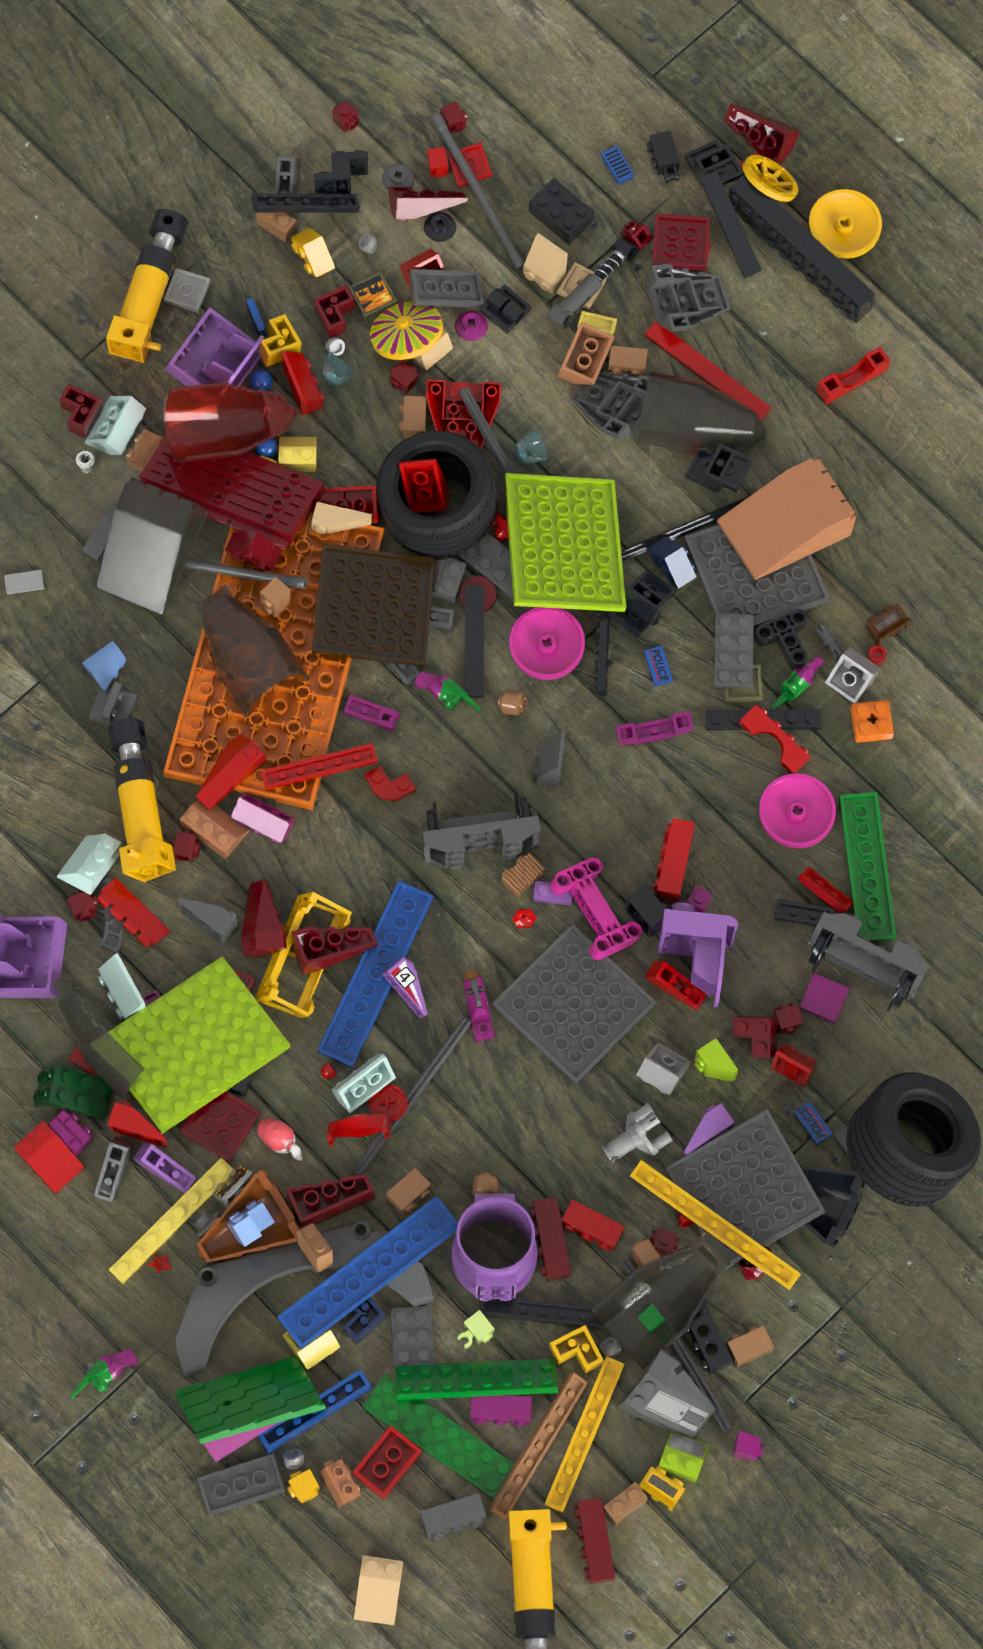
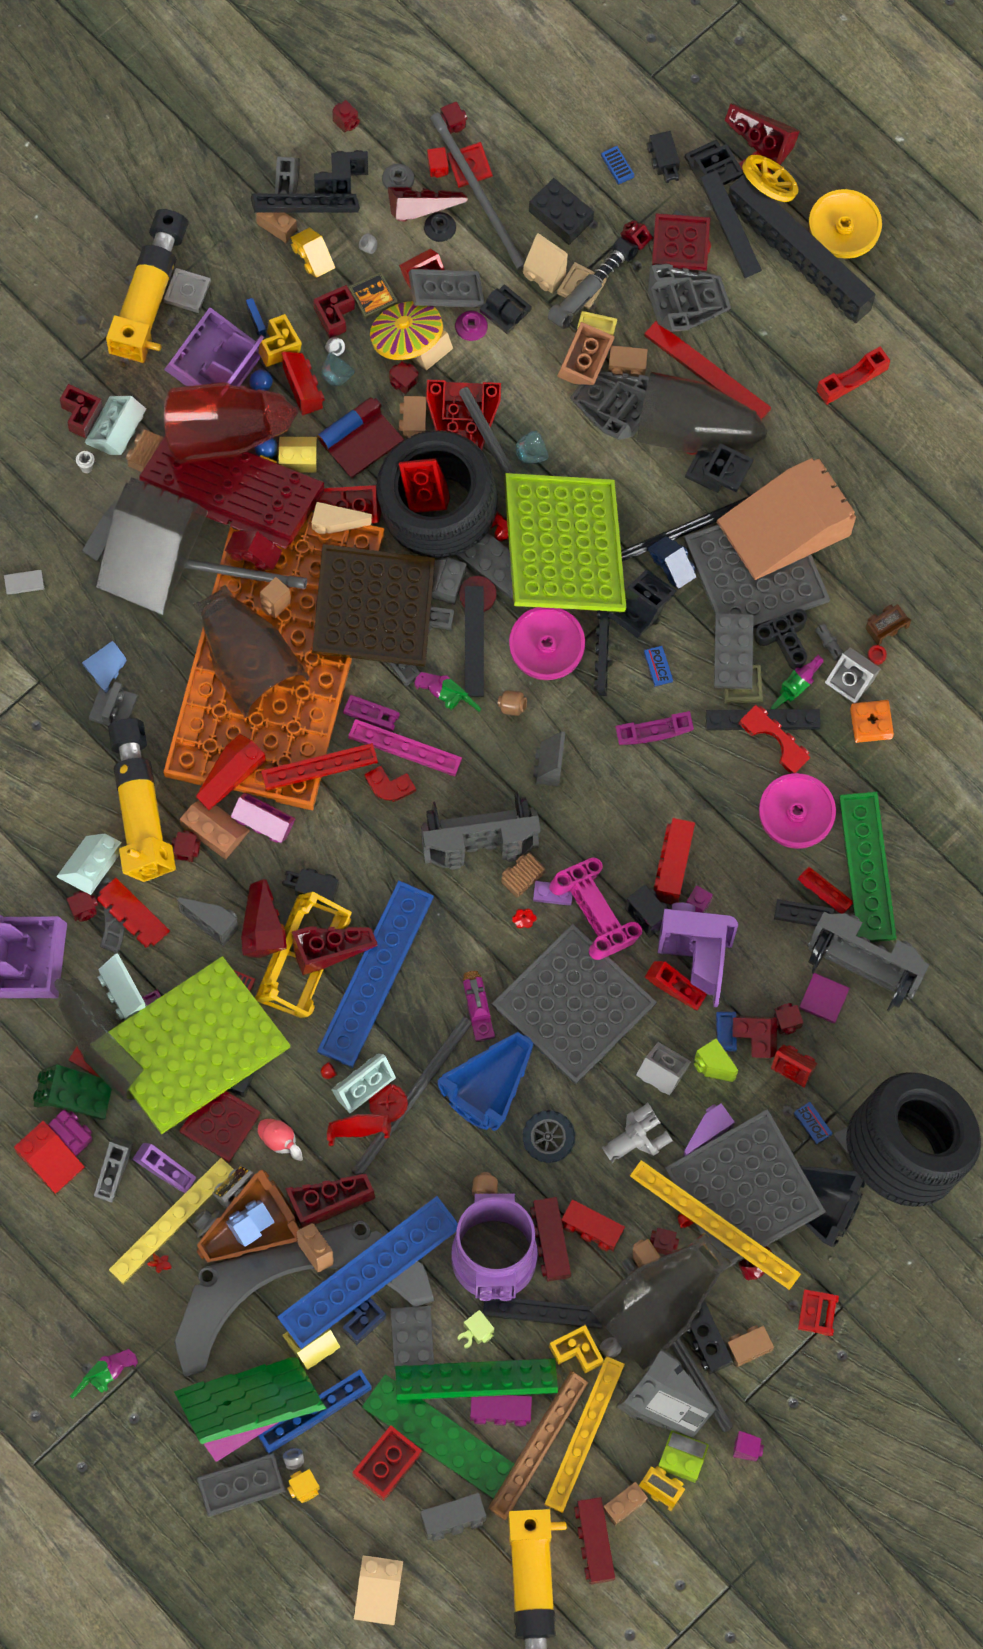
red slope [108,1101,168,1148] -> none
nougat brick [320,1459,361,1508] -> none
medium lavender slope [382,957,428,1019] -> none
medium nougat brick [386,1168,431,1215] -> none
green tile [637,1304,666,1333] -> none
none -> black brick [282,868,339,905]
none -> dark red door [317,397,404,479]
none -> dark pink plate [348,719,462,777]
none -> blue cone [438,1032,533,1131]
none -> black wheel [522,1110,576,1163]
none -> blue tile [716,1012,737,1051]
none -> red plate [798,1289,839,1336]

